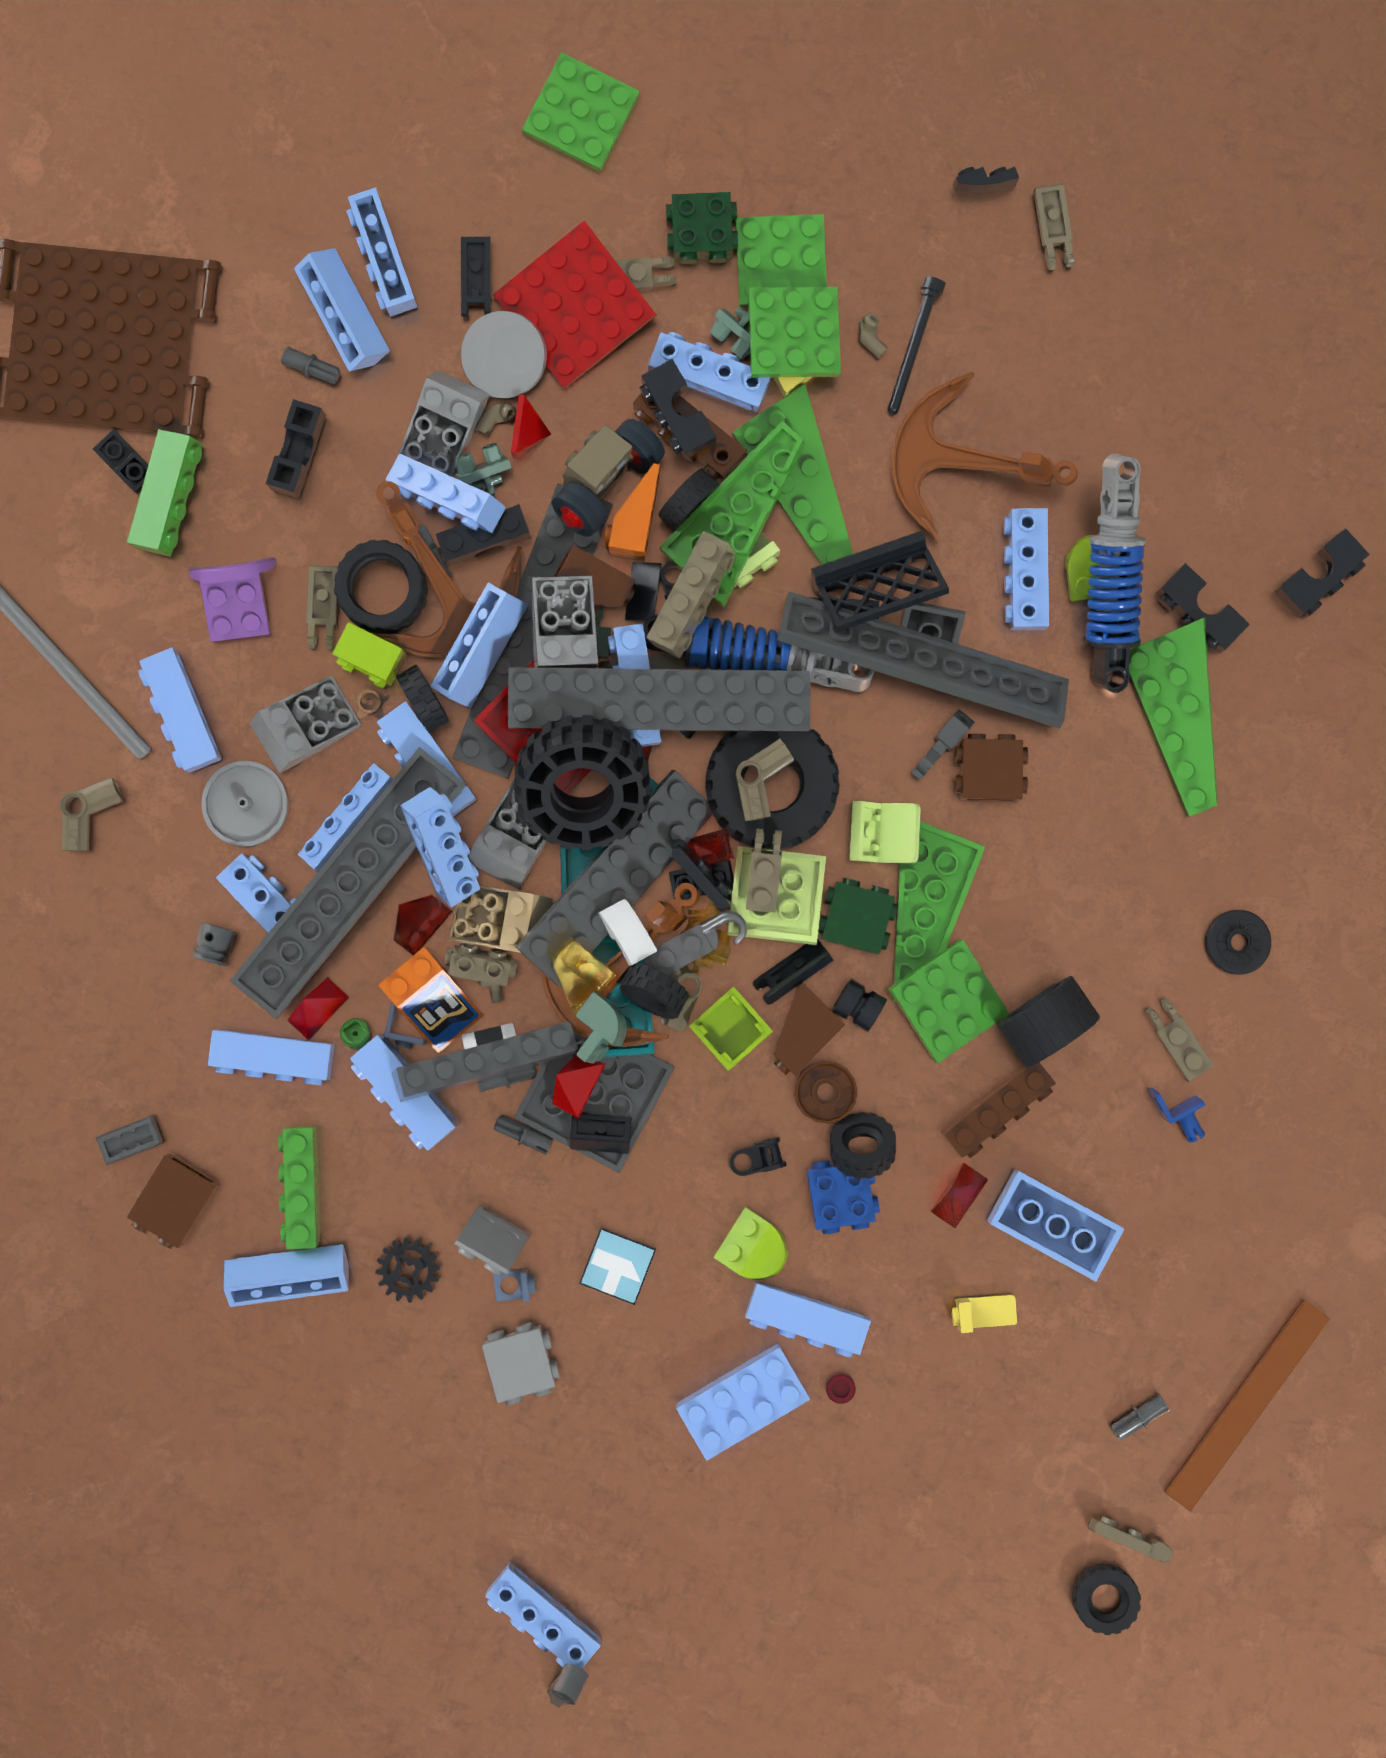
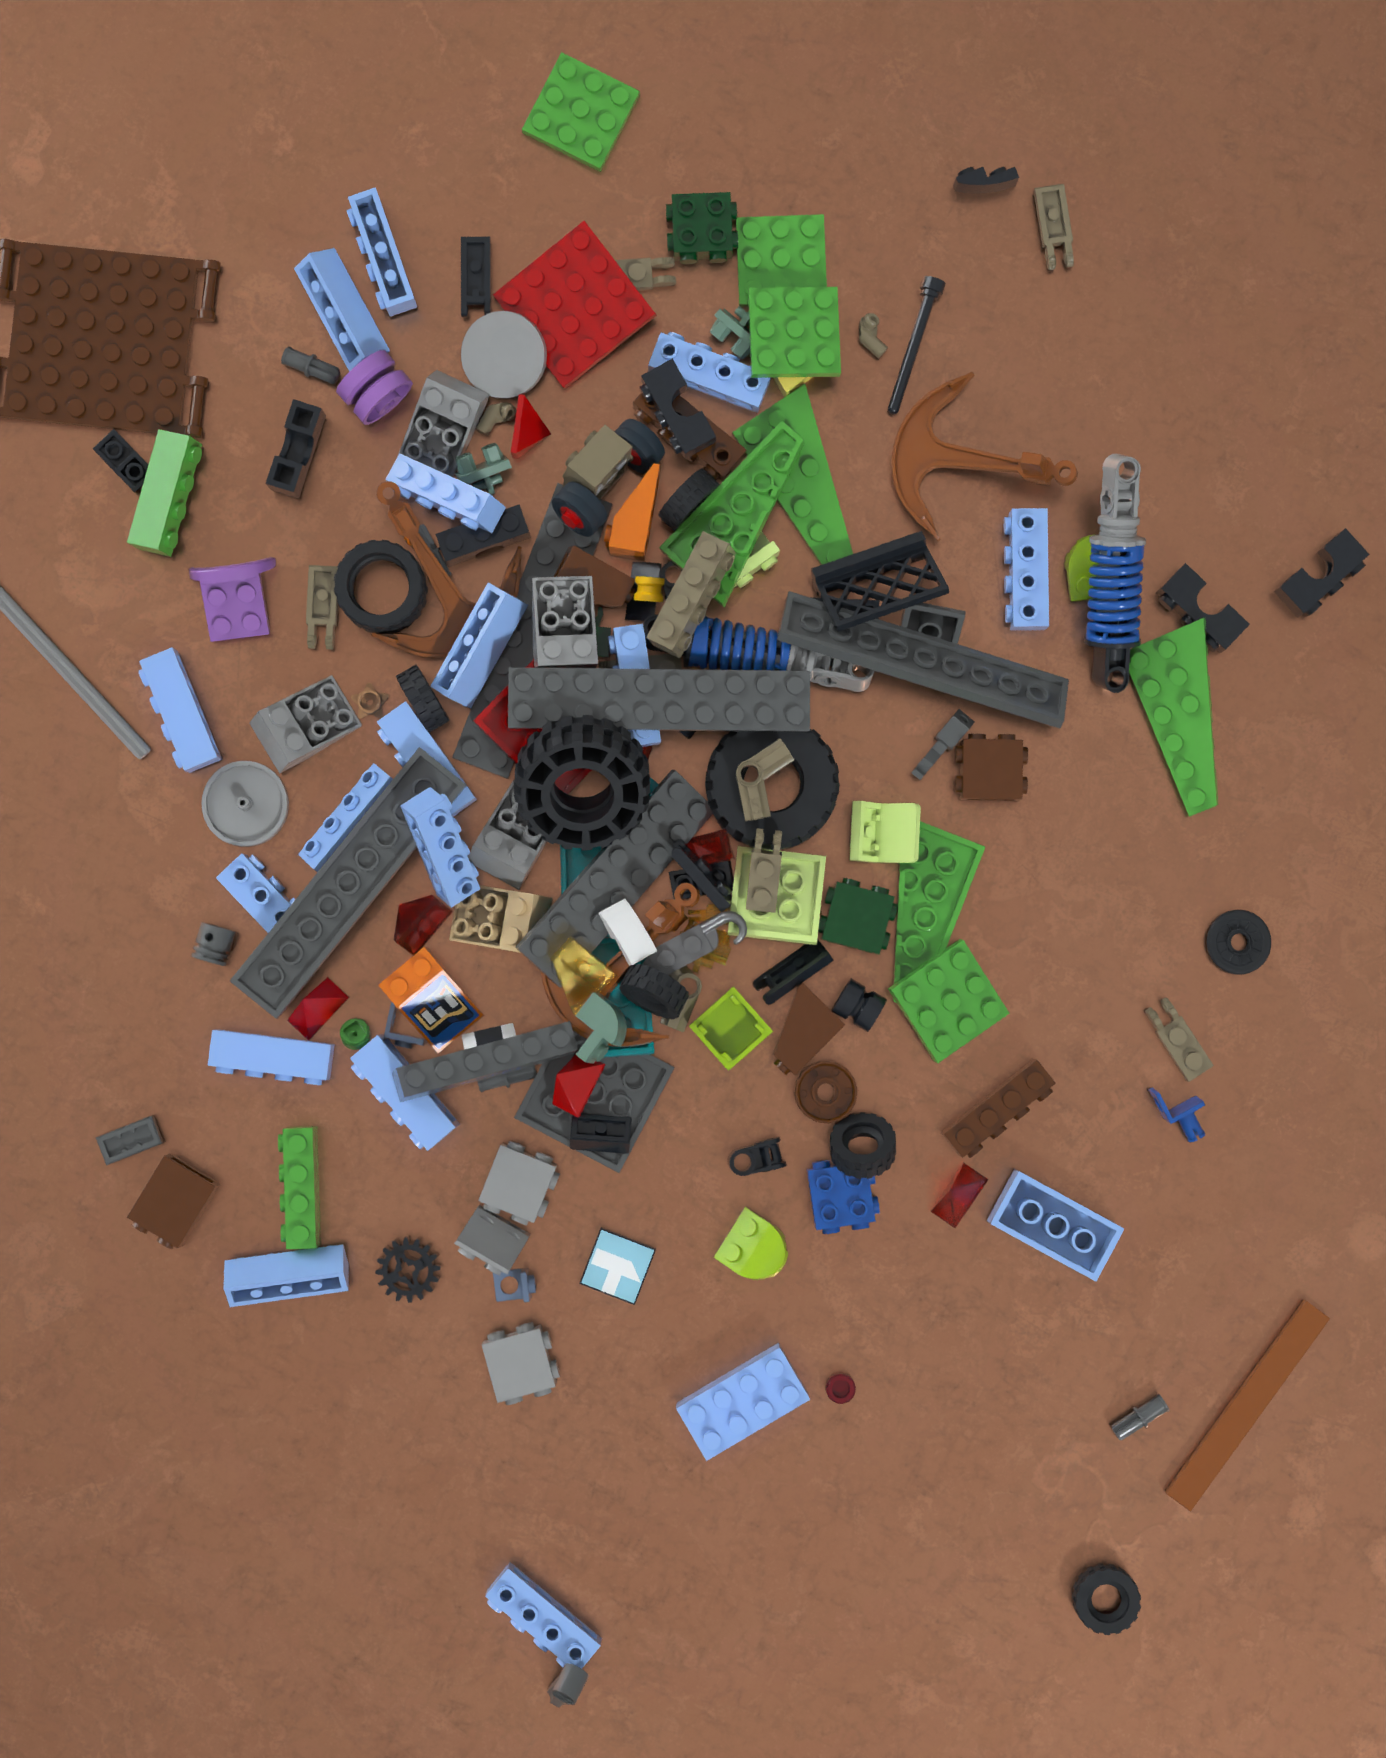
dark tan piece [59,778,123,851] -> none
lime container [332,622,408,689] -> none
dark tan brick [444,943,518,1003] -> none
dark grey axle [494,1116,553,1155] -> none
light blue brick [745,1280,871,1357] -> none
light yellow bracket [951,1294,1017,1333] -> none
black tyre [998,976,1100,1067] -> none
dark tan hinge [1088,1516,1173,1563] -> none
none -> medium lavender wheel [336,350,413,425]
none -> light grey brick [478,1141,560,1225]
none -> yellow wheel [634,576,665,602]

